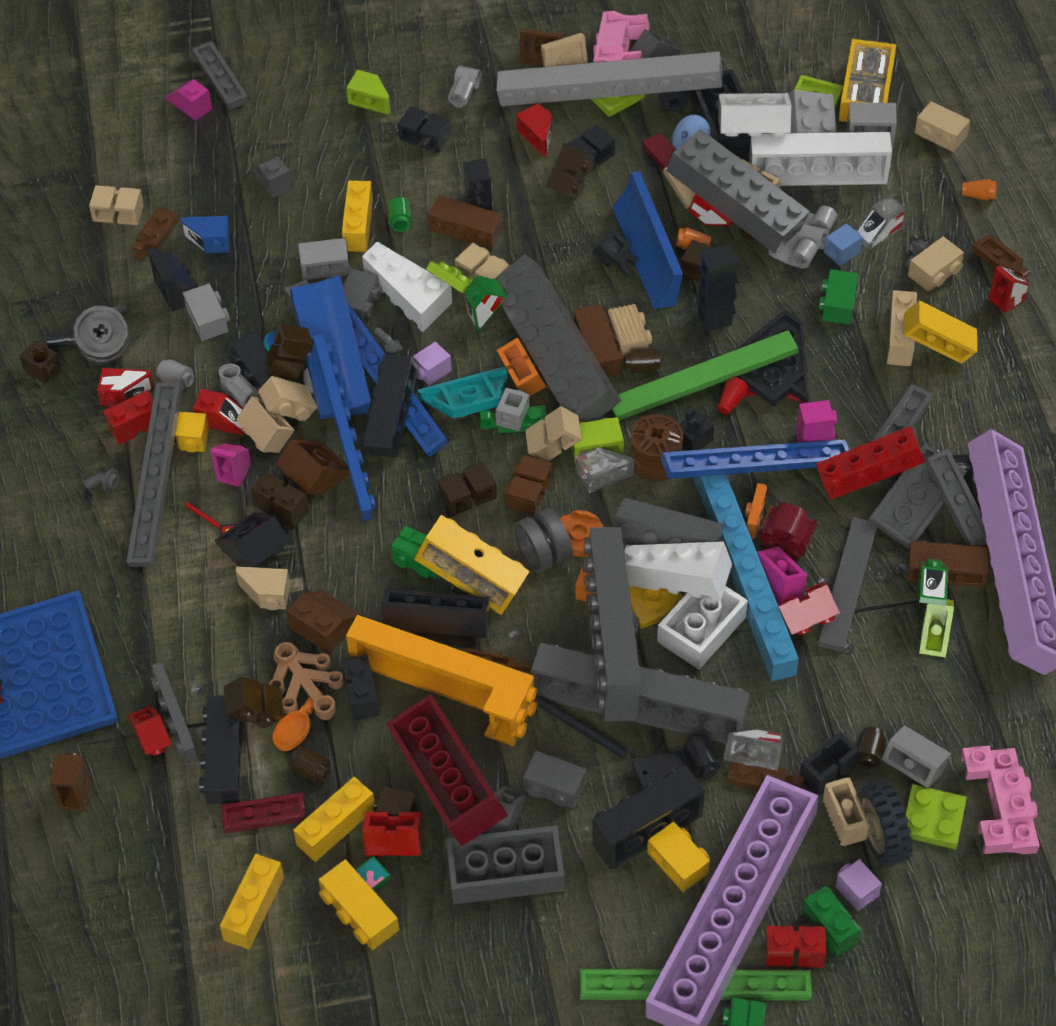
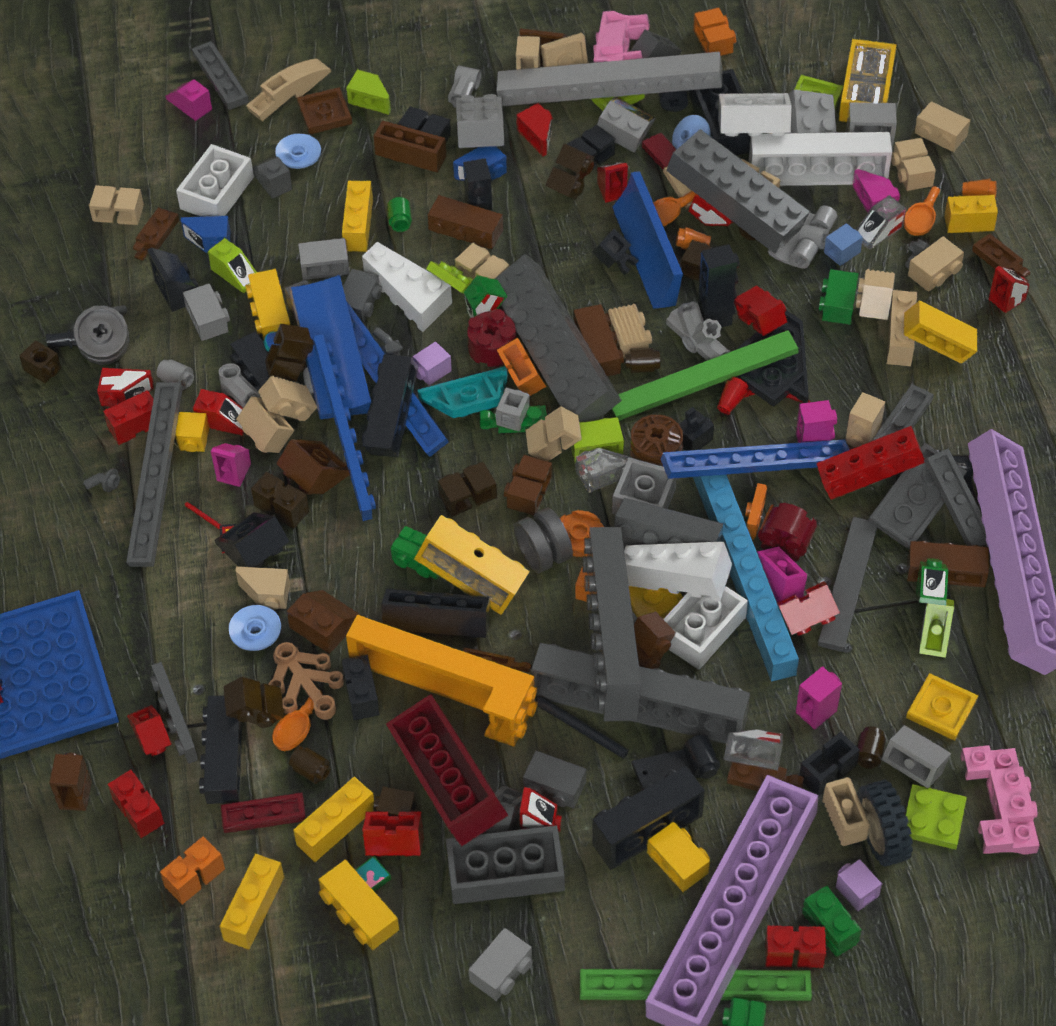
none -> red piece [108,770,165,838]
none -> orange piece [160,836,225,905]
none -> white brick [176,144,254,217]
none -> lime slope [208,238,257,293]
none -> light blue dish [229,605,281,651]
none -> yellow brick [245,269,290,341]
none -> tan slope [246,59,331,121]
none -> light blue dish [276,134,321,169]
none -> reddish brown plate [297,87,352,134]
none -> reddish brown brick [373,120,446,173]
none -> blue slope [453,146,507,181]
none -> light grey brick [456,94,504,148]
none -> dark red brick [467,309,516,367]
none -> light grey brick [469,928,533,1001]
none -> tan piece [516,36,540,70]
none -> slope [520,787,562,832]
none -> light grey slope [597,97,656,153]
none -> red slope [597,162,628,202]
none -> light grey brick [612,457,677,515]
none -> reddish brown piece [634,612,676,669]
none -> orange piece [653,191,696,227]
none -> light grey piece [666,301,730,361]
none -> orange piece [693,8,736,56]
none -> red brick [734,285,787,336]
none -> dark pink brick [796,666,842,730]
none -> tan brick [846,392,885,448]
none -> dark pink slope [852,169,900,215]
none -> tan brick [856,269,895,320]
none -> tan piece [891,138,936,191]
none -> orange piece [904,186,940,236]
none -> yellow tile [906,673,978,741]
none -> yellow brick [944,195,998,233]

